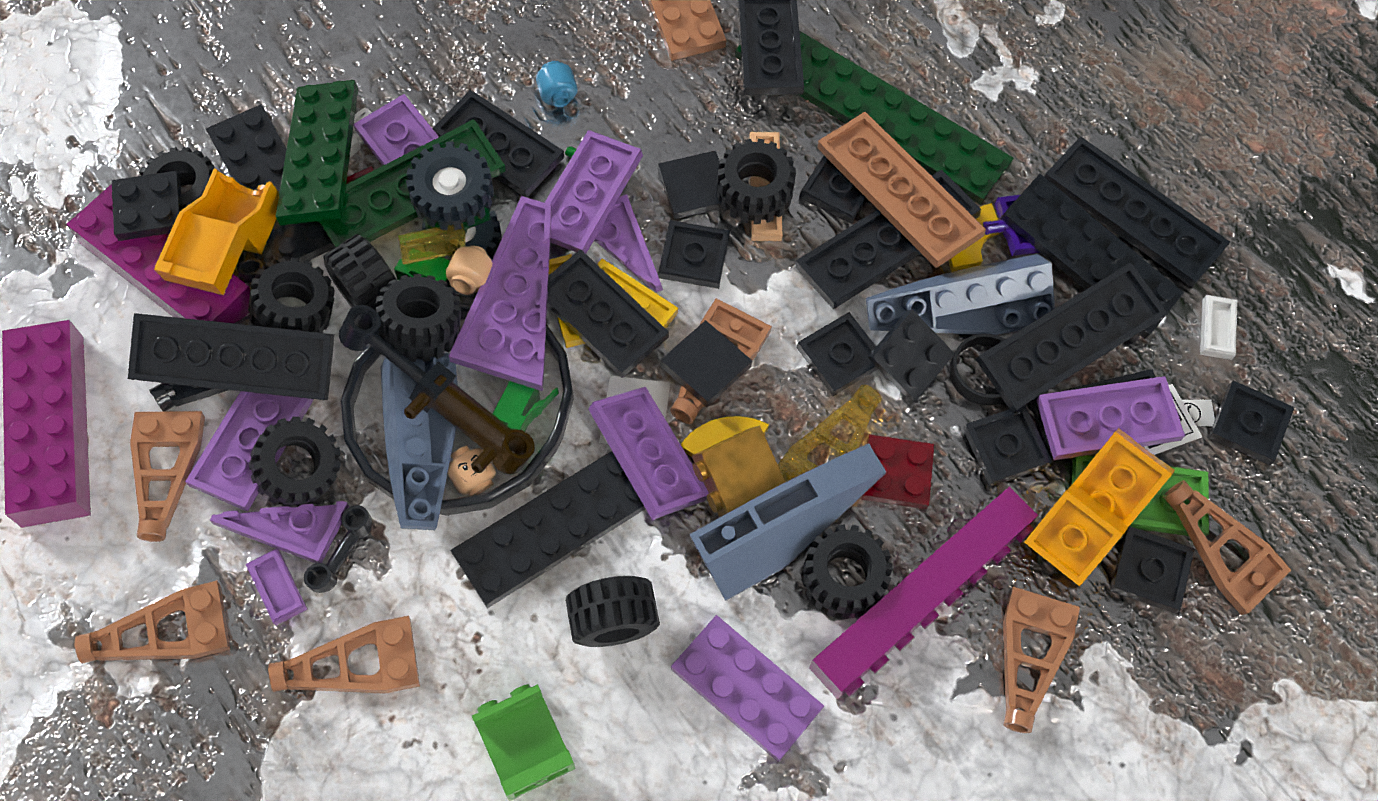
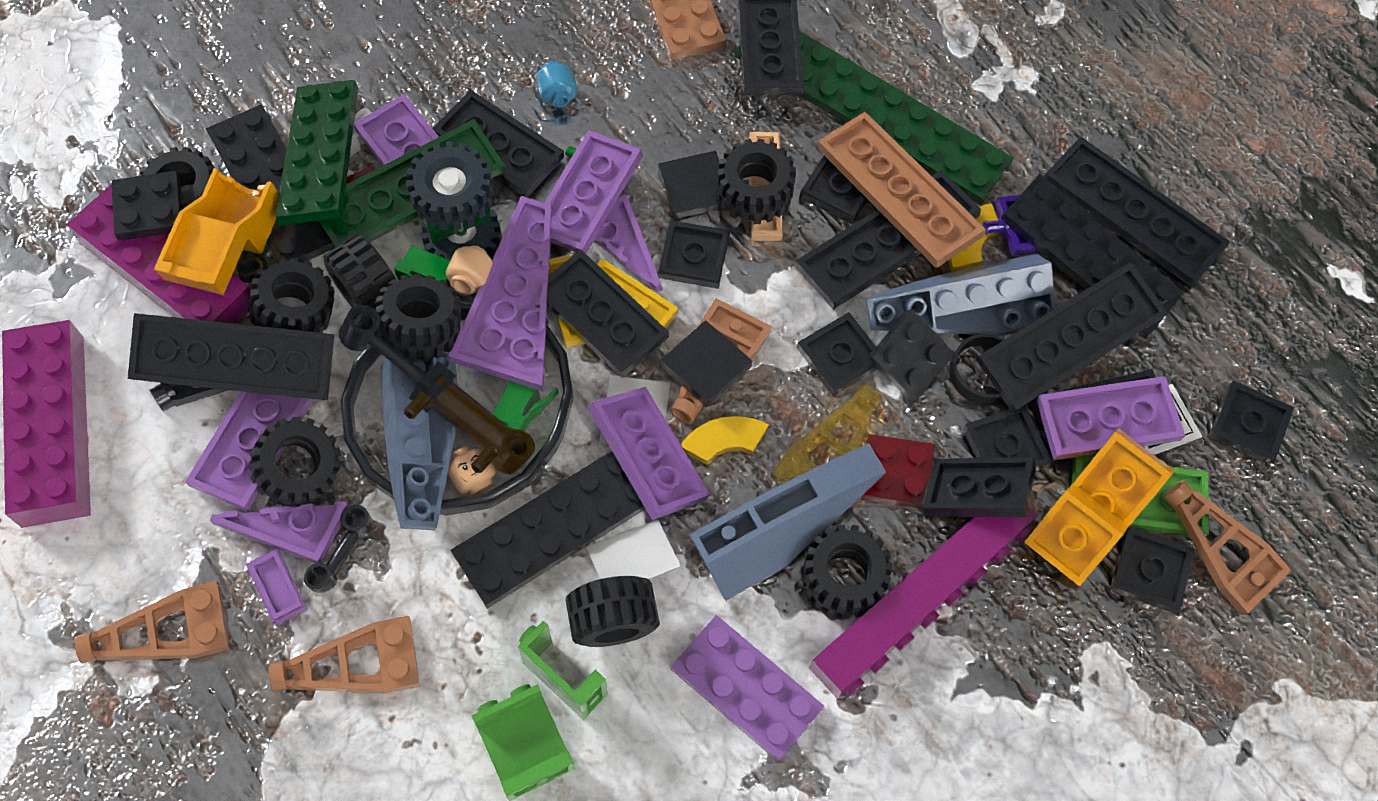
nougat plate [130,411,205,542] -> none
clear yellow tile [398,223,466,264] -> none
pearl gold brick [692,426,785,517] -> none
nougat plate [1003,587,1080,733] -> none
white sticker [1182,400,1215,426] -> none
white tile [1200,295,1237,360] -> none
none -> bright green panel [517,621,608,721]
none -> white sticker [586,520,681,579]
none -> black plate [922,457,1036,517]

